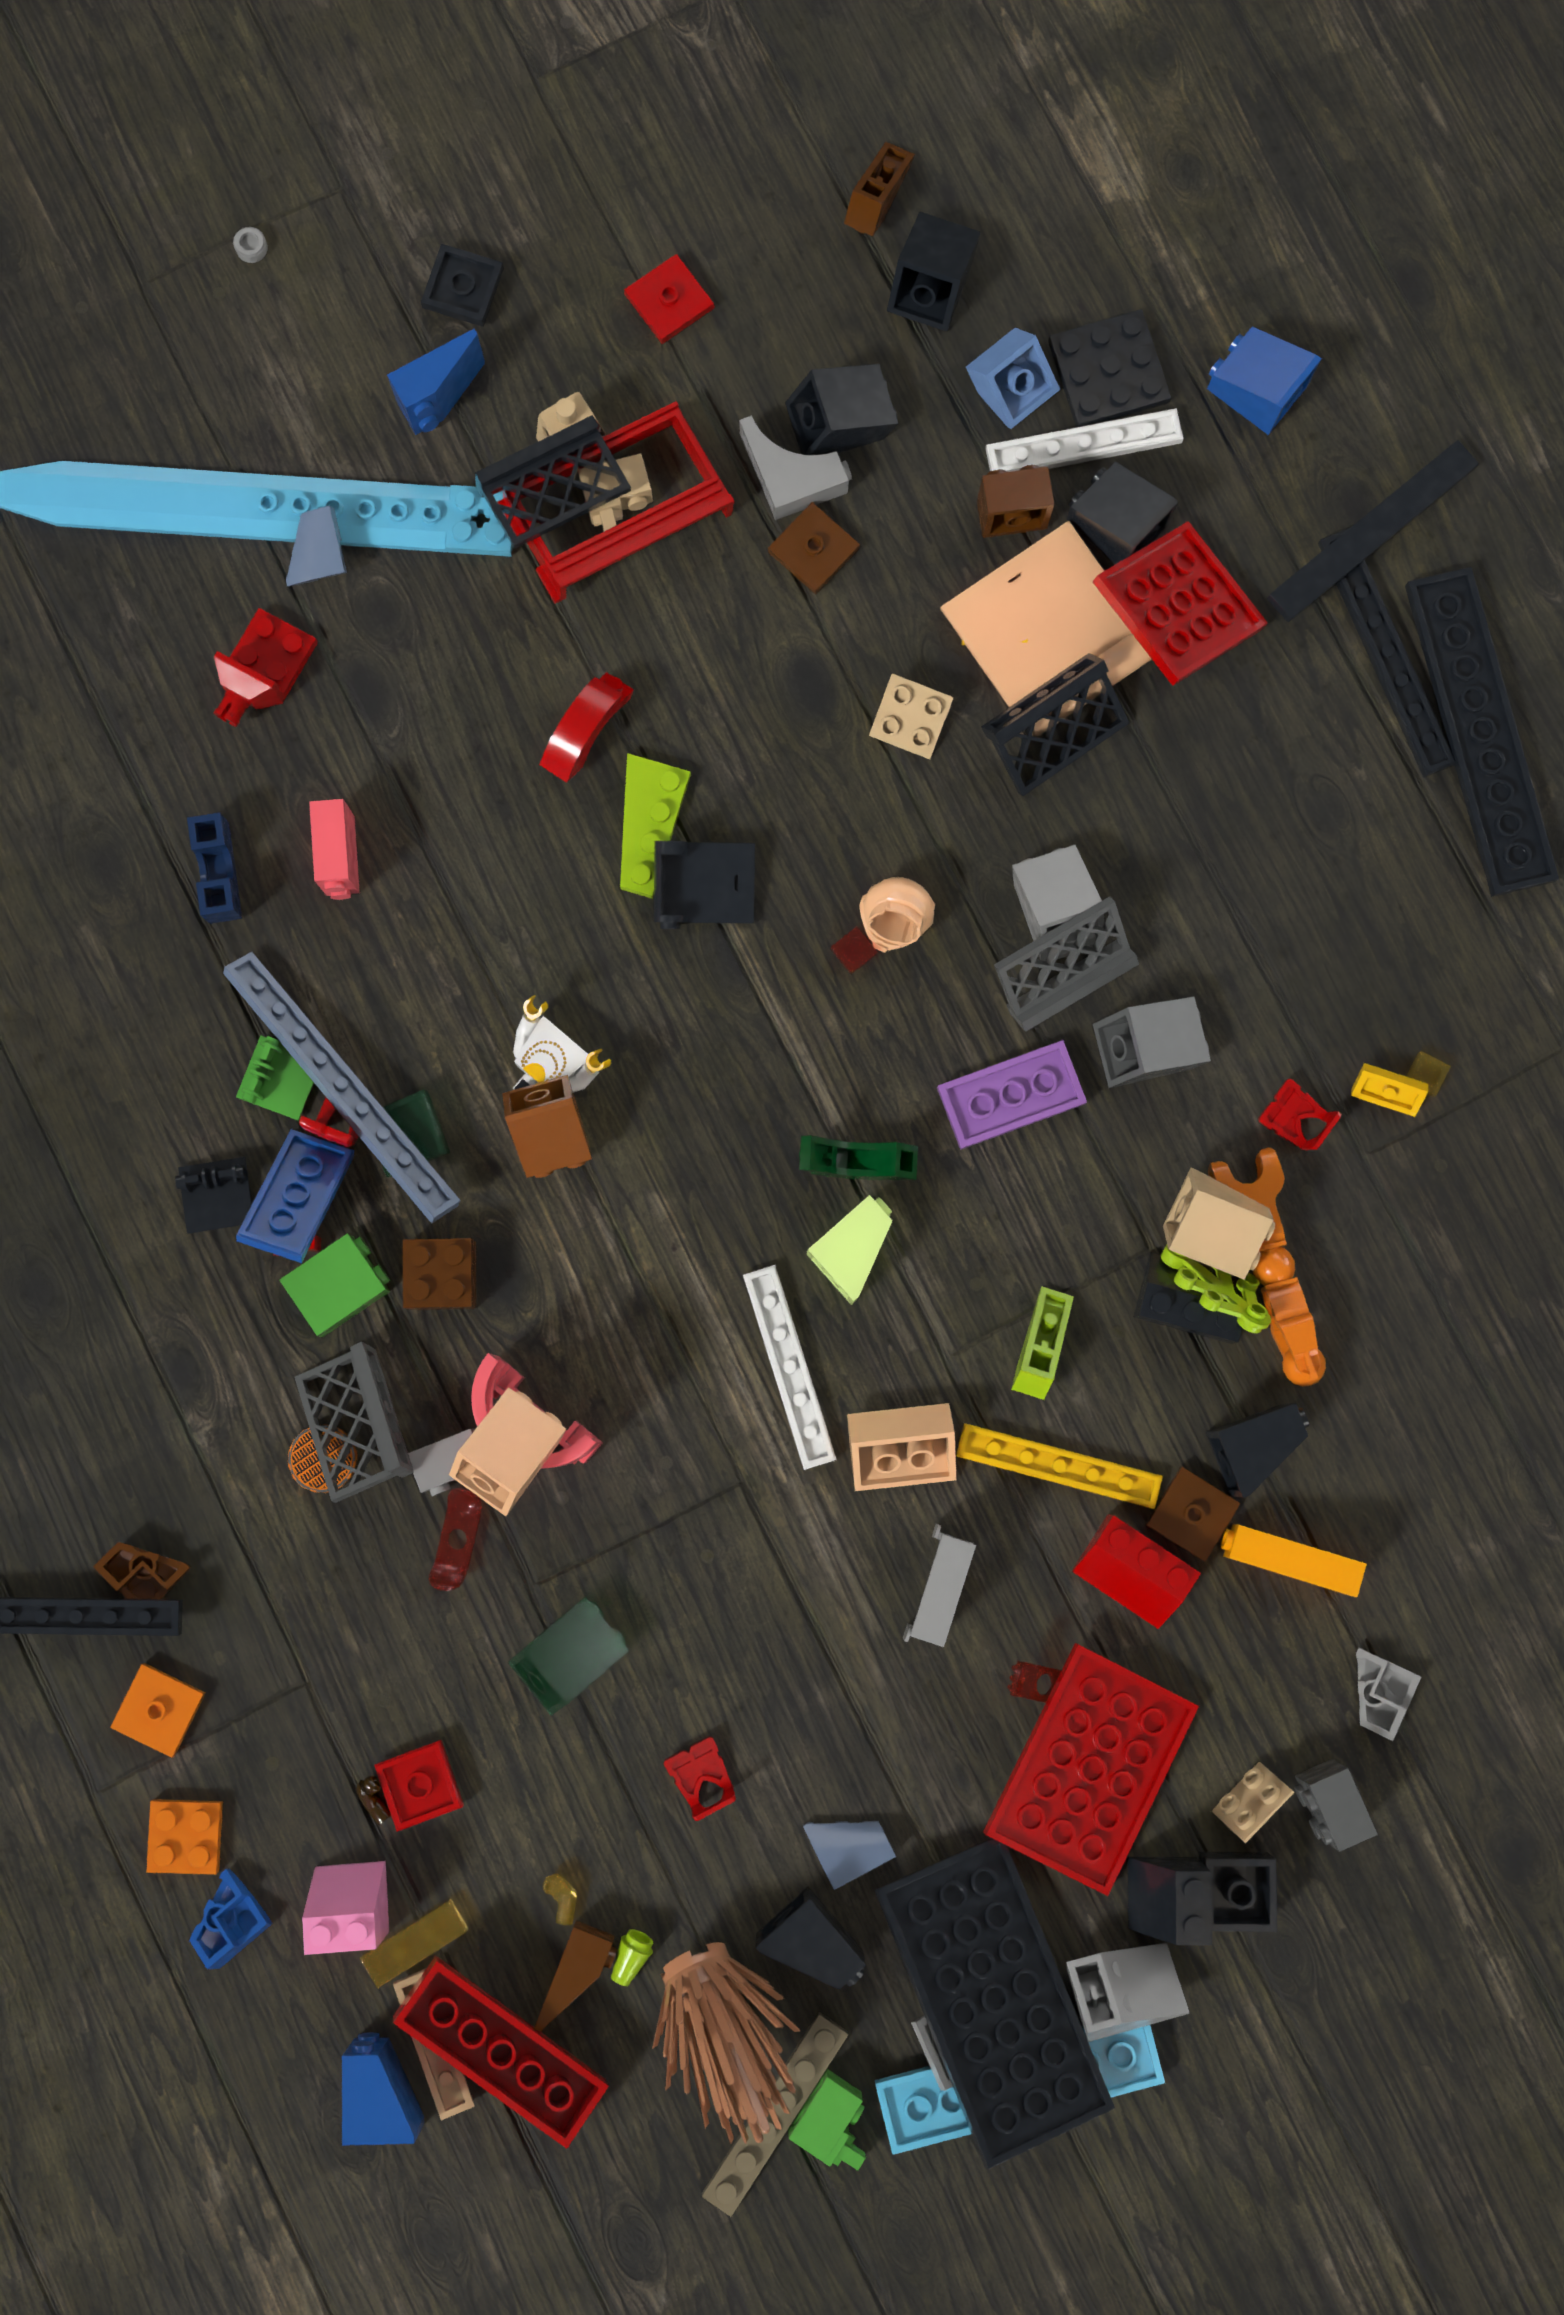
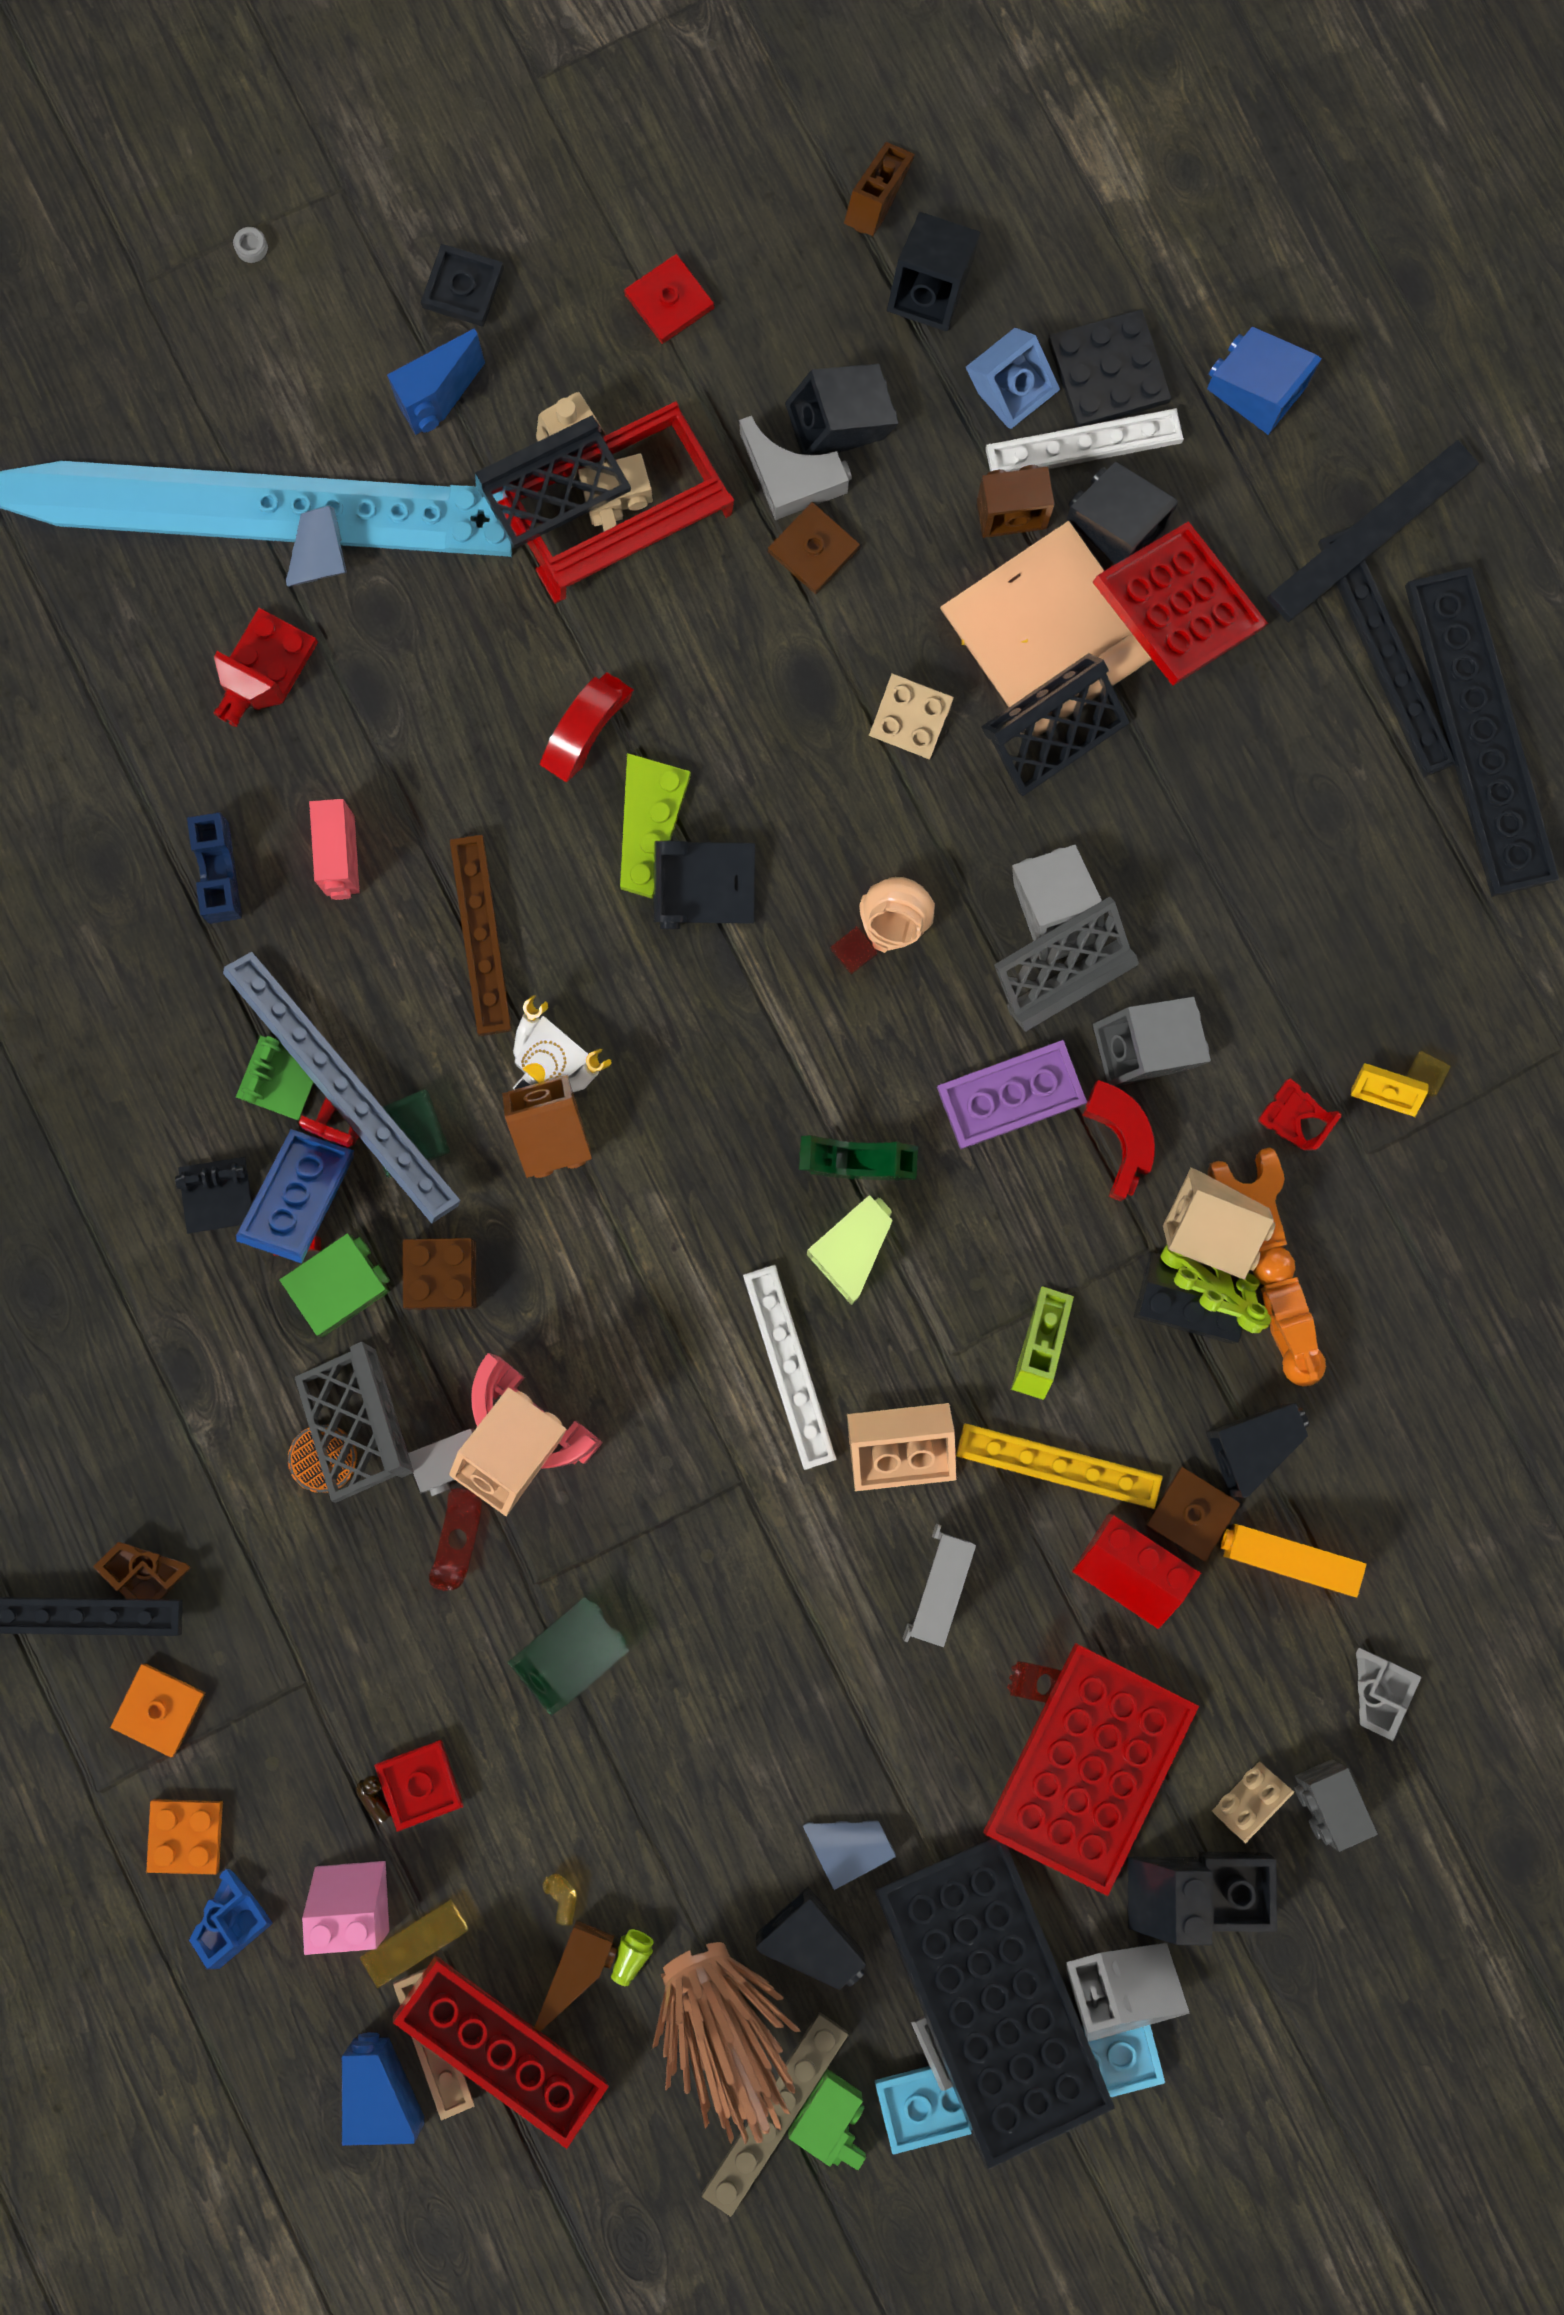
red piece [663,1736,736,1821] -> none
none -> reddish brown plate [450,835,512,1036]
none -> red arch [1082,1080,1155,1201]

